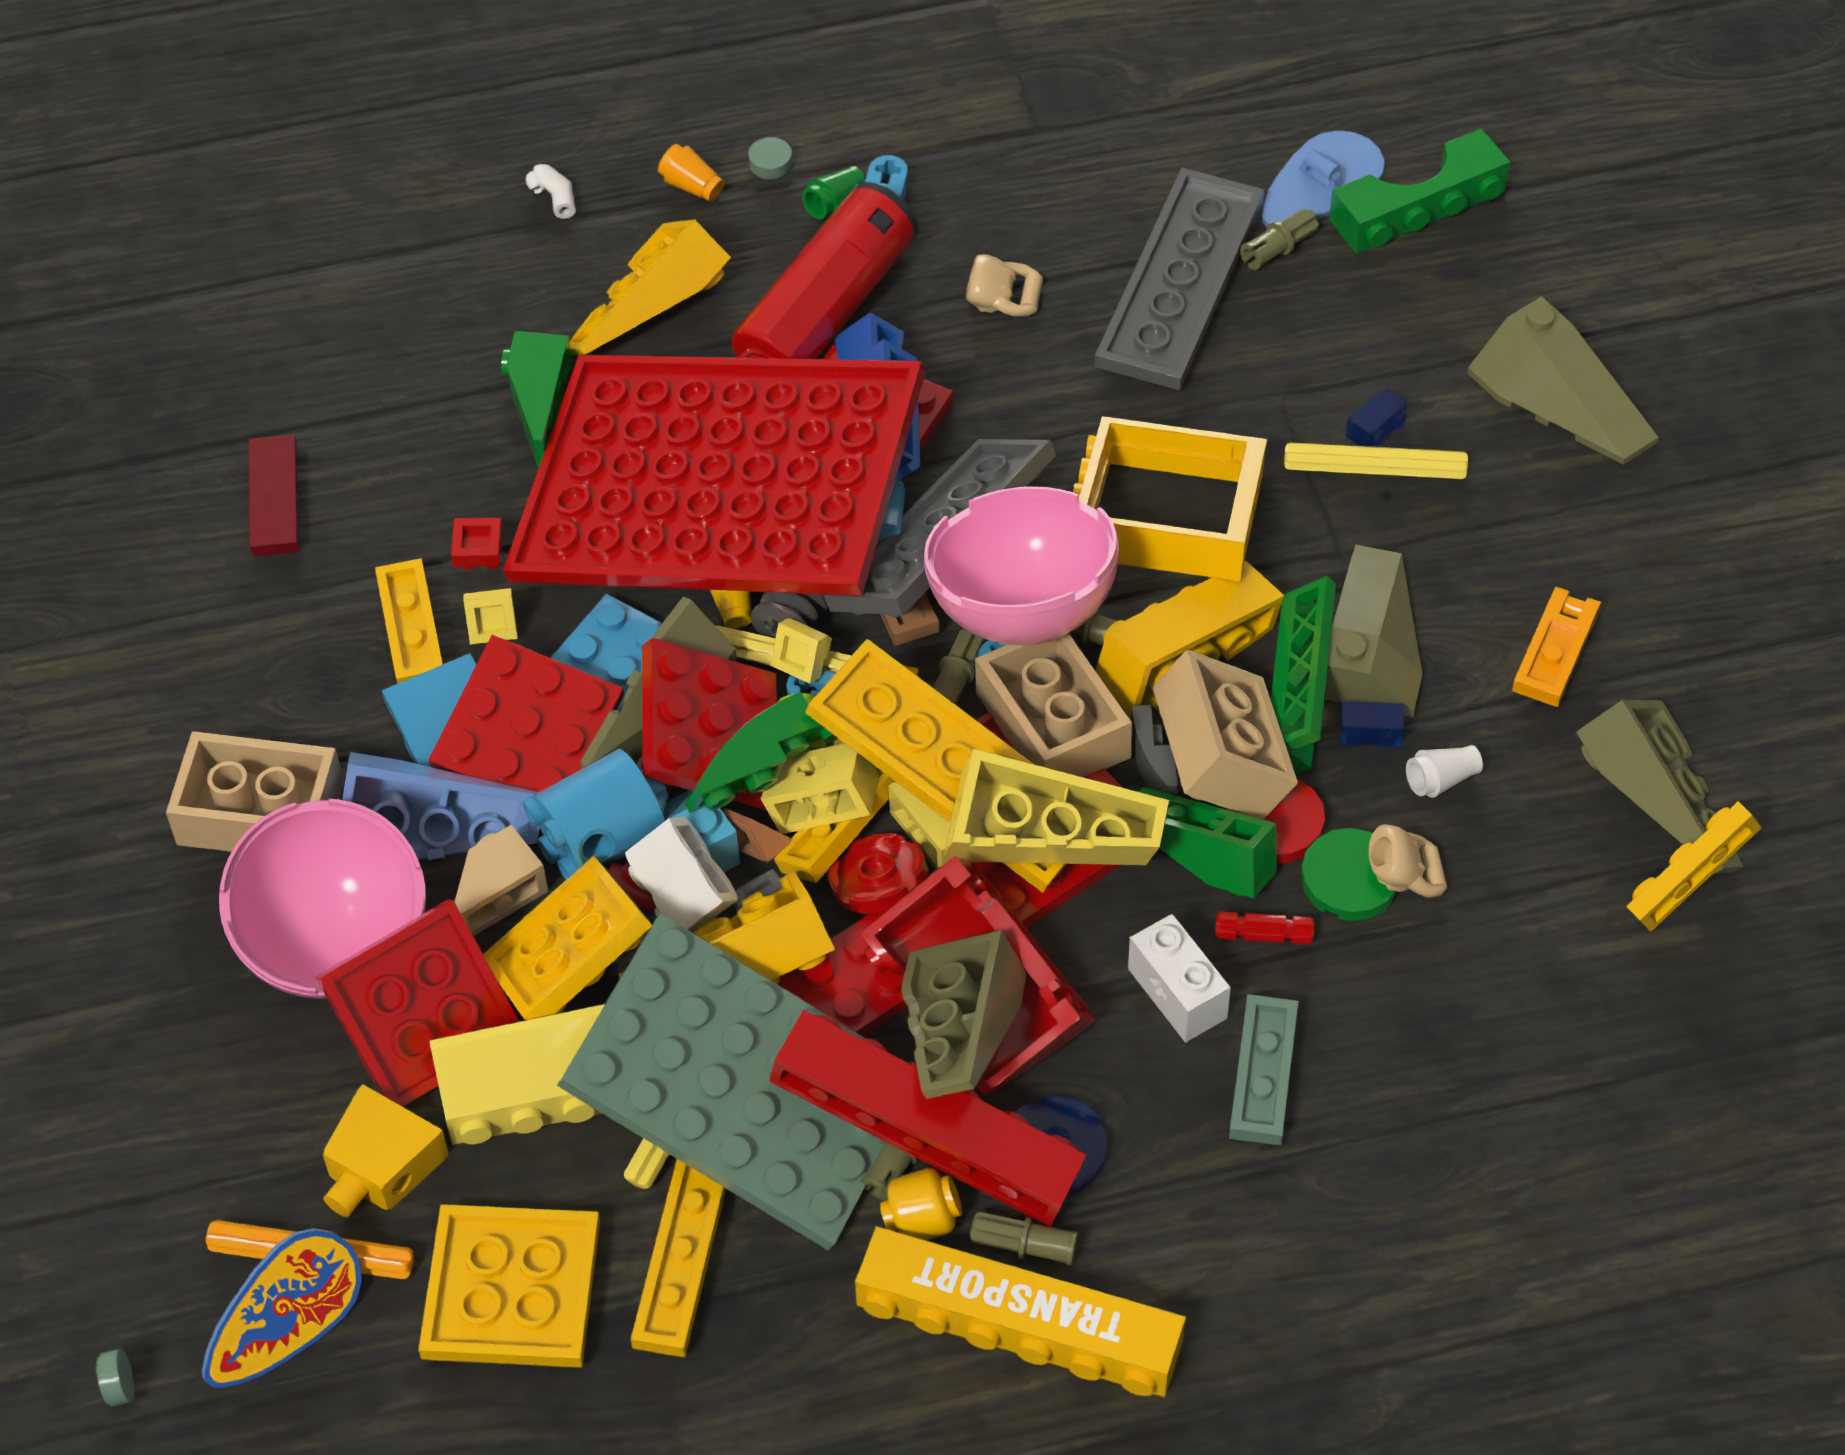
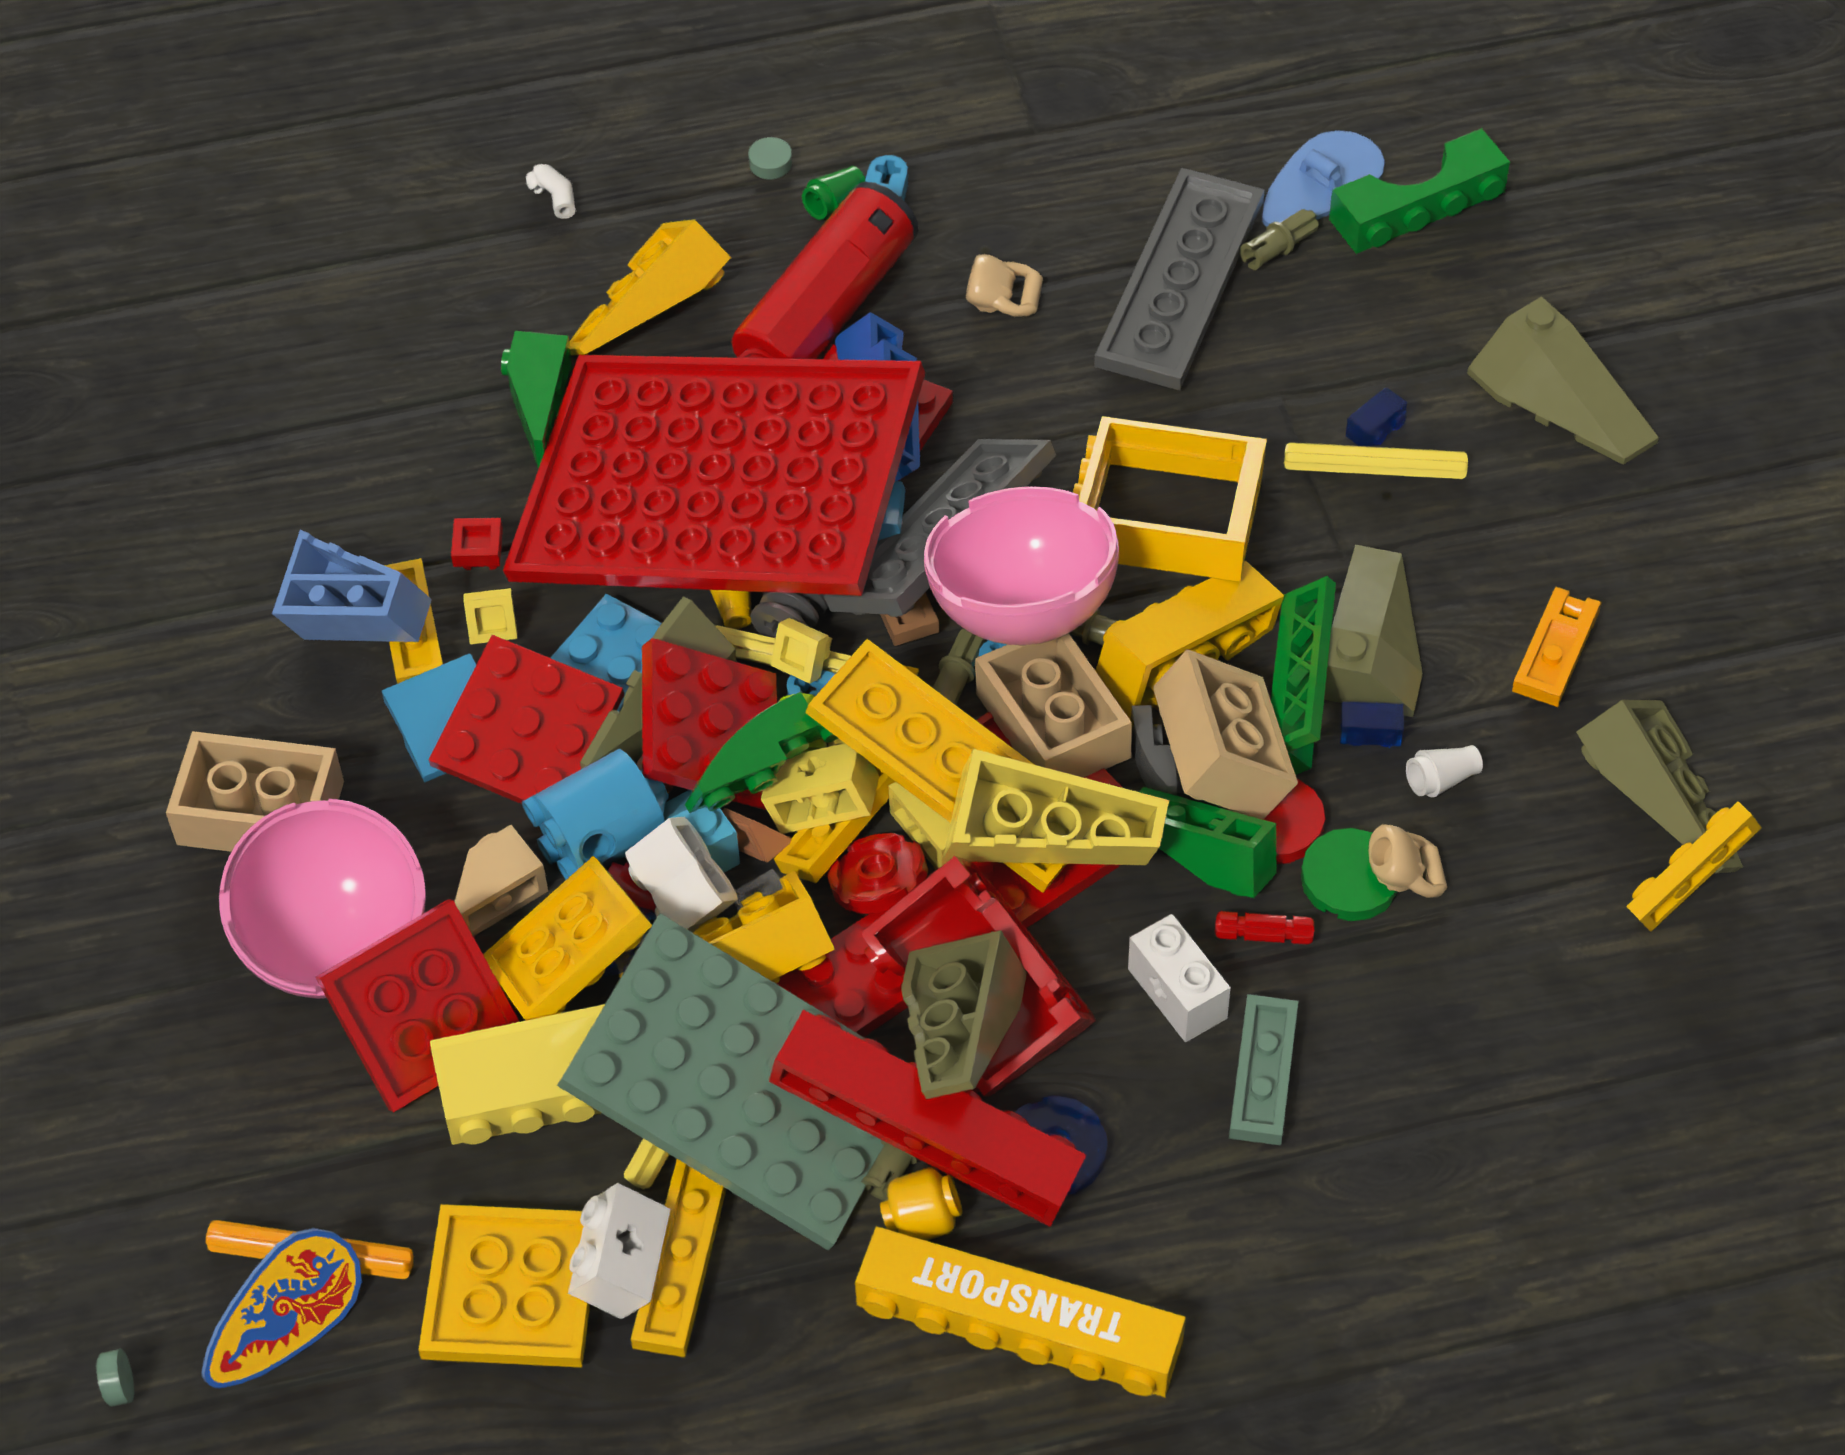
dark red tile [249,434,299,557] -> none
yellow torso [323,1084,449,1217] -> none
medium blue wedge [342,752,540,860] -> none
light orange cone [658,144,725,202] -> none
olive axle [970,1212,1078,1265] -> none
none -> medium blue wedge [272,530,432,642]
none -> white brick [568,1183,670,1319]

